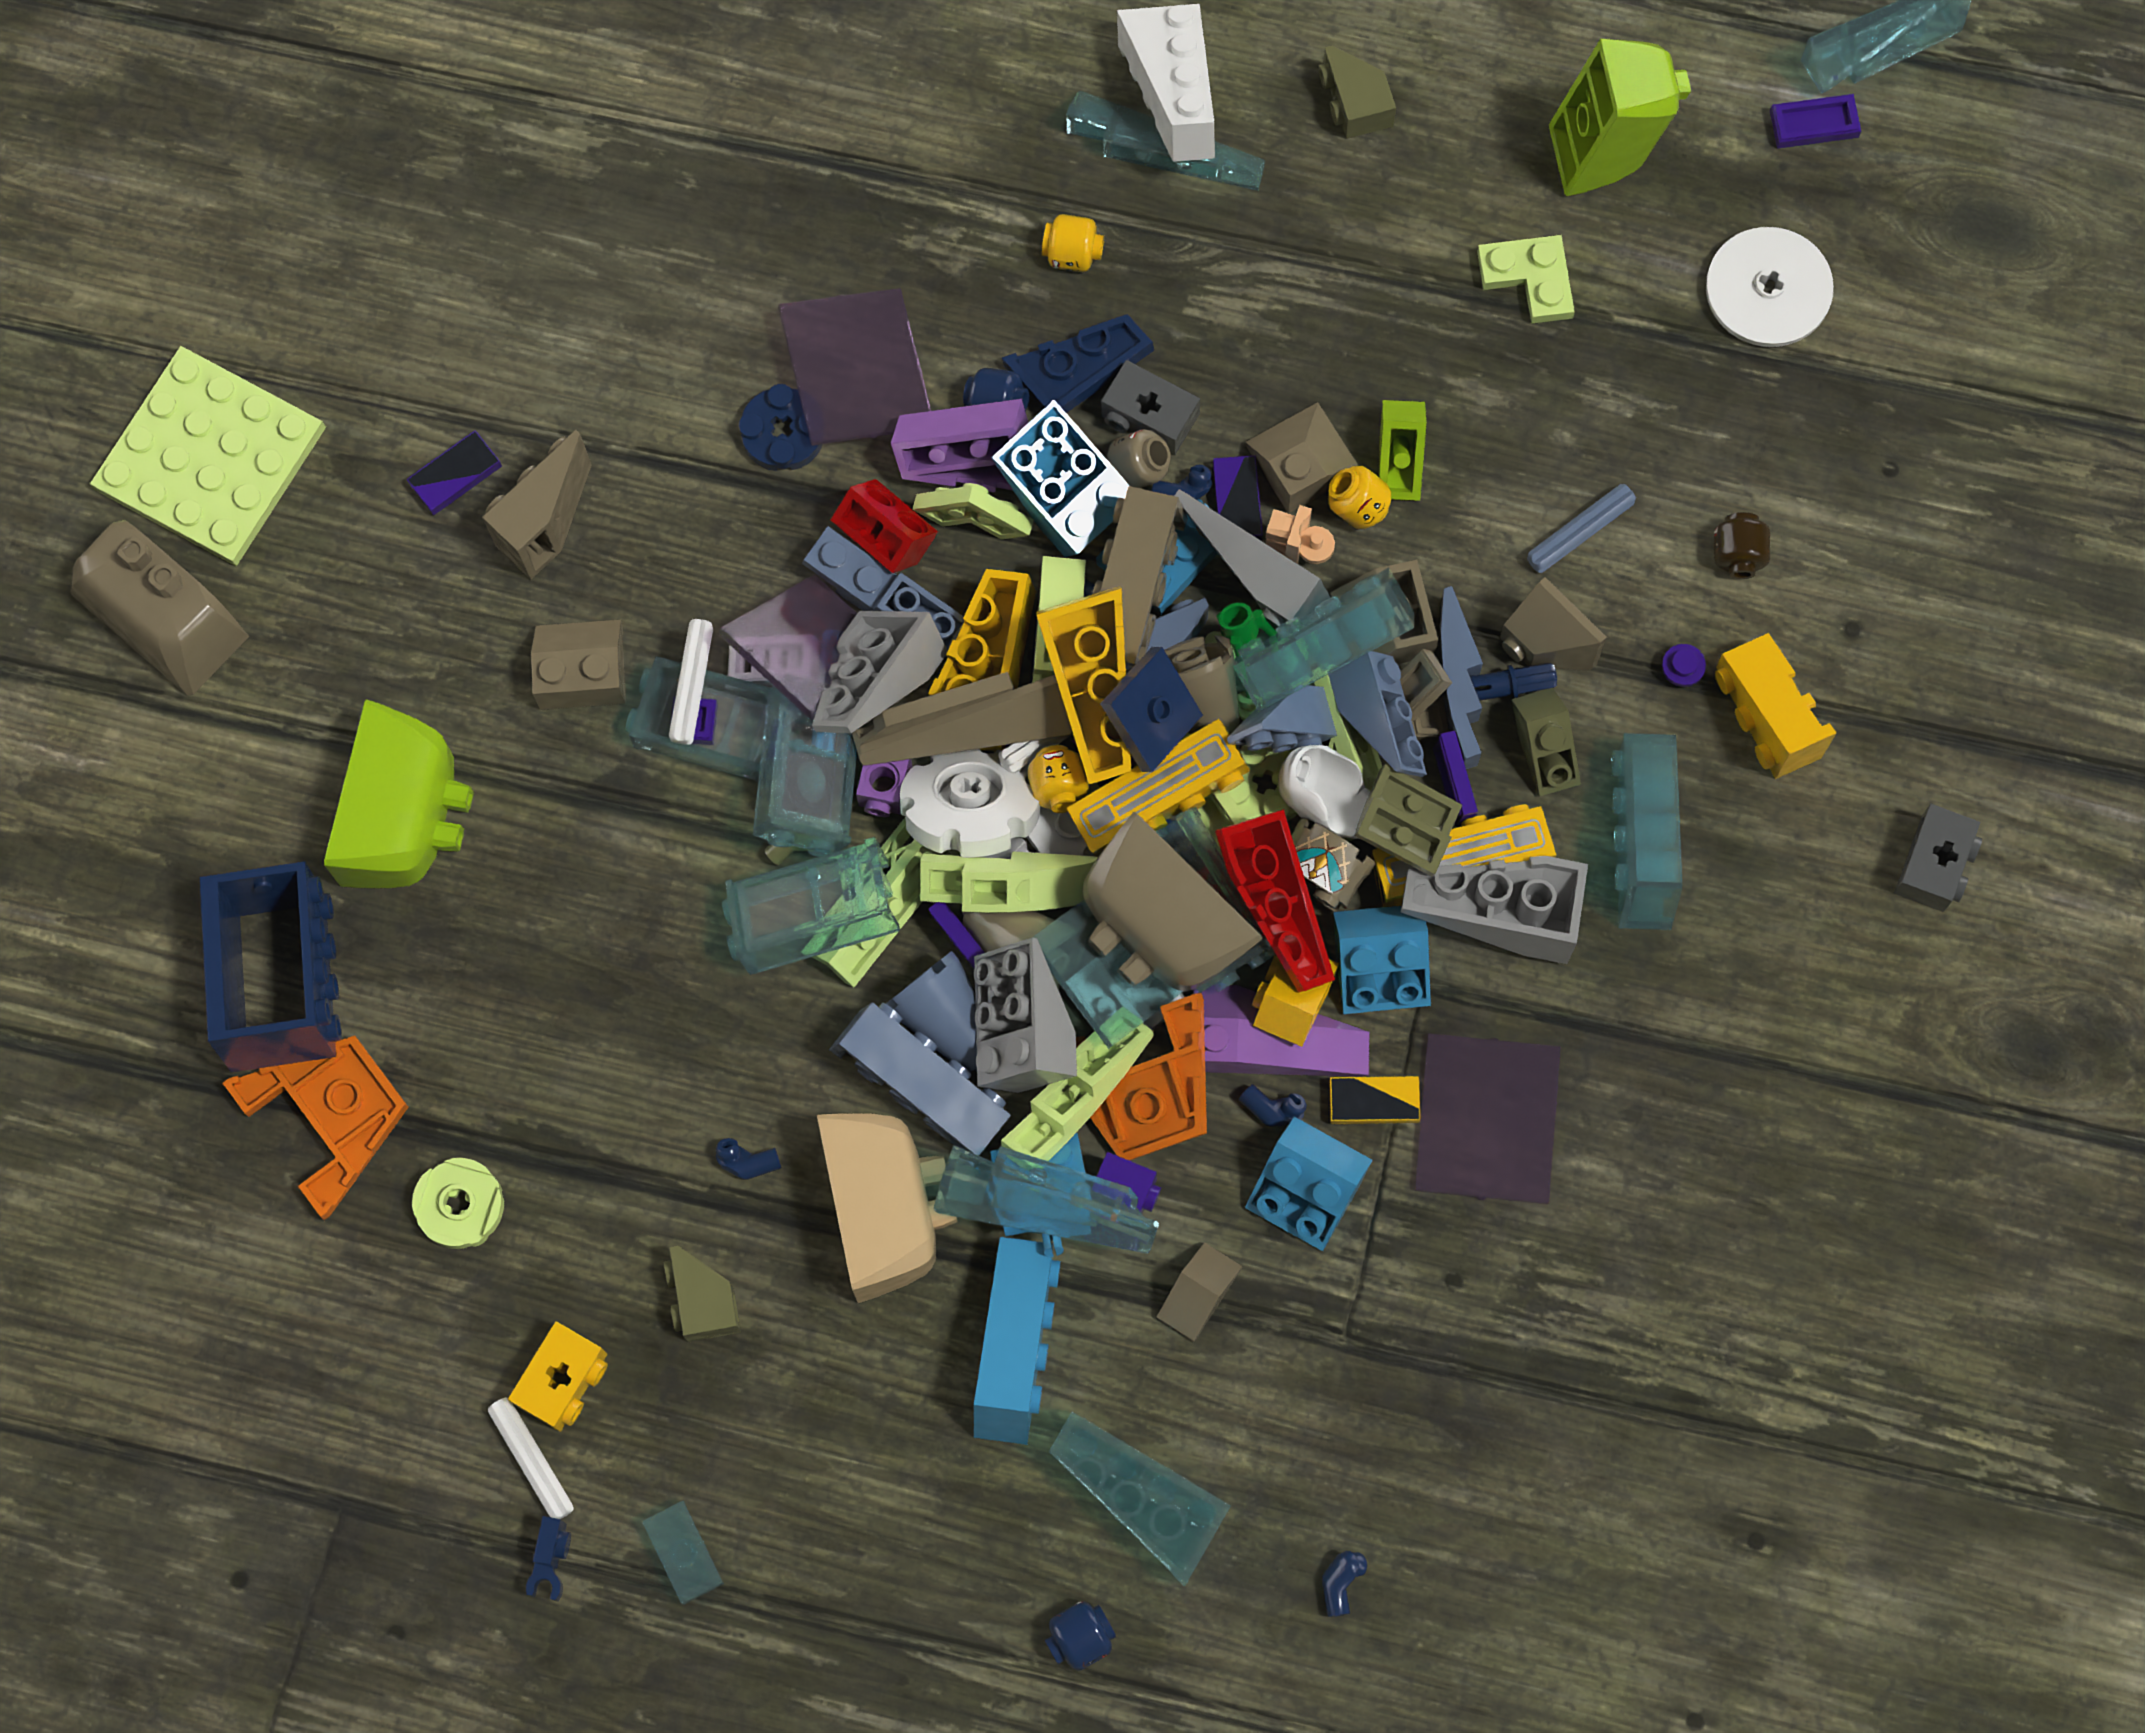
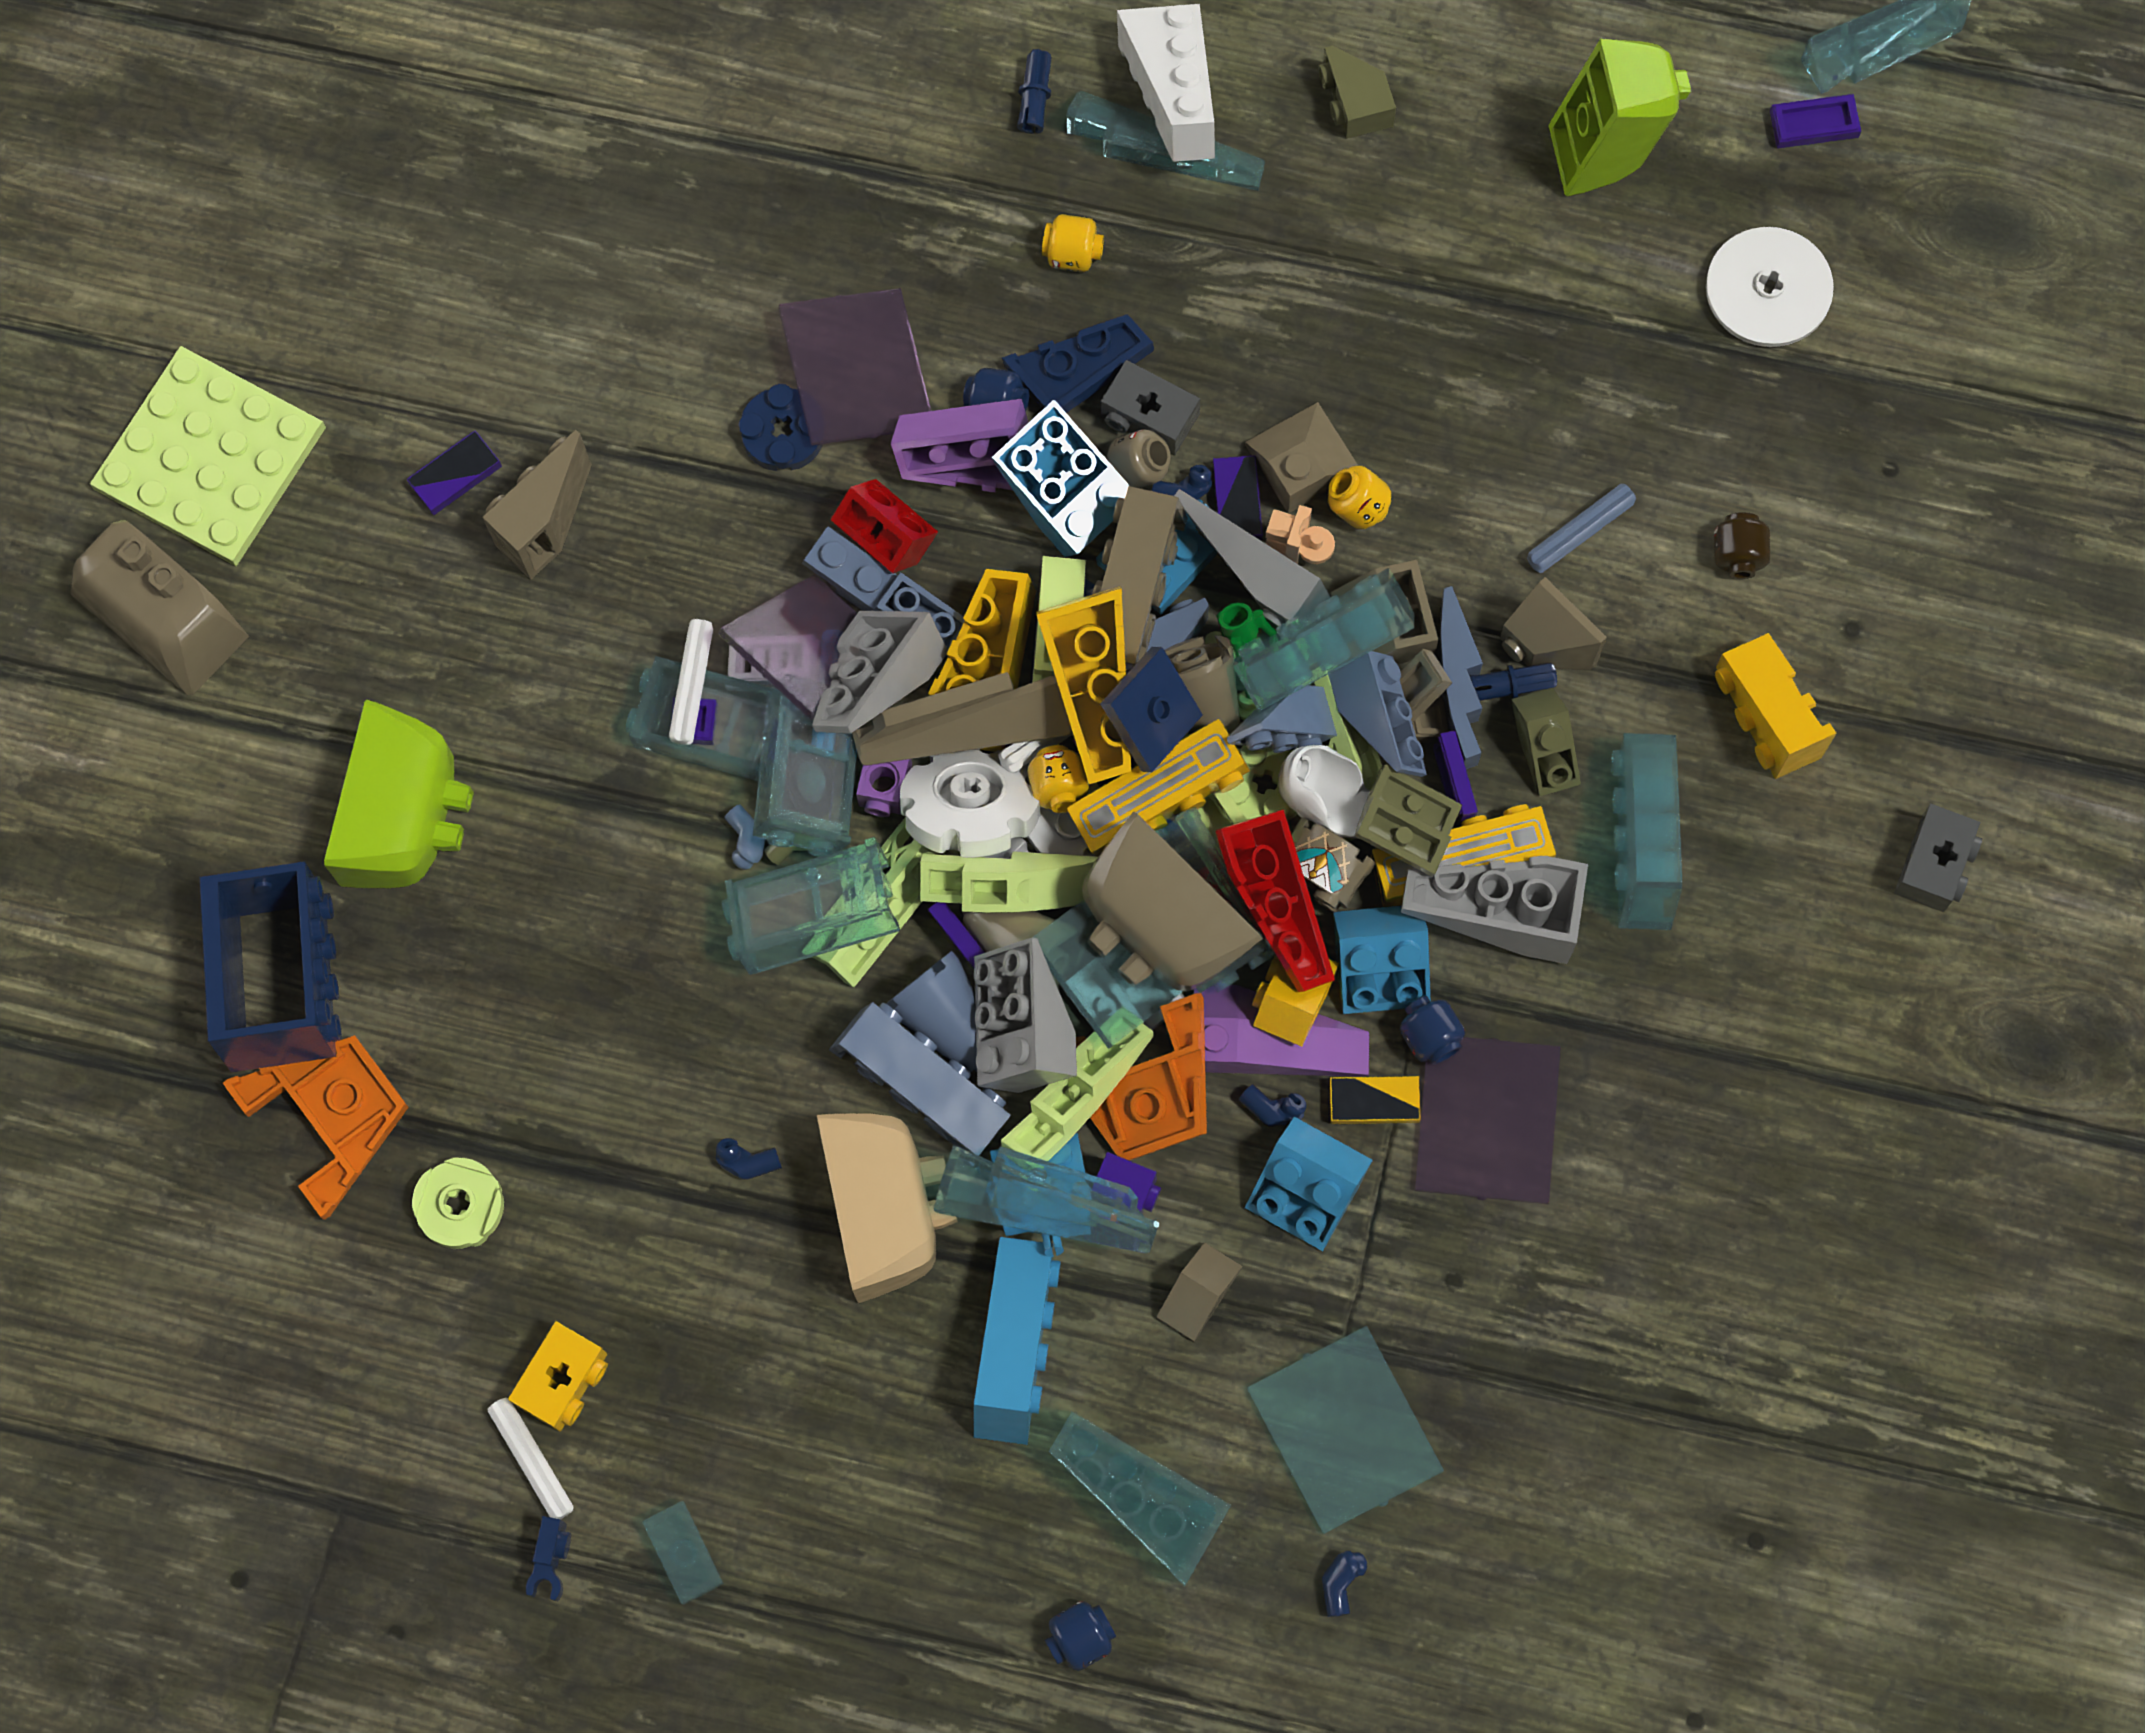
dark tan slope [531,620,626,710] -> none
olive slope [664,1246,741,1342] -> none
yellowish green plate [912,483,1034,539] -> none
lime slope [1378,400,1427,501] -> none
yellowish green plate [1477,235,1575,324] -> none
dark purple plate [1662,644,1706,687] -> none
none -> sand blue arm [725,804,765,870]
none -> dark blue axle [1017,49,1052,134]
none -> clear light blue piece [1247,1326,1444,1534]
none -> dark blue head [1399,996,1465,1065]

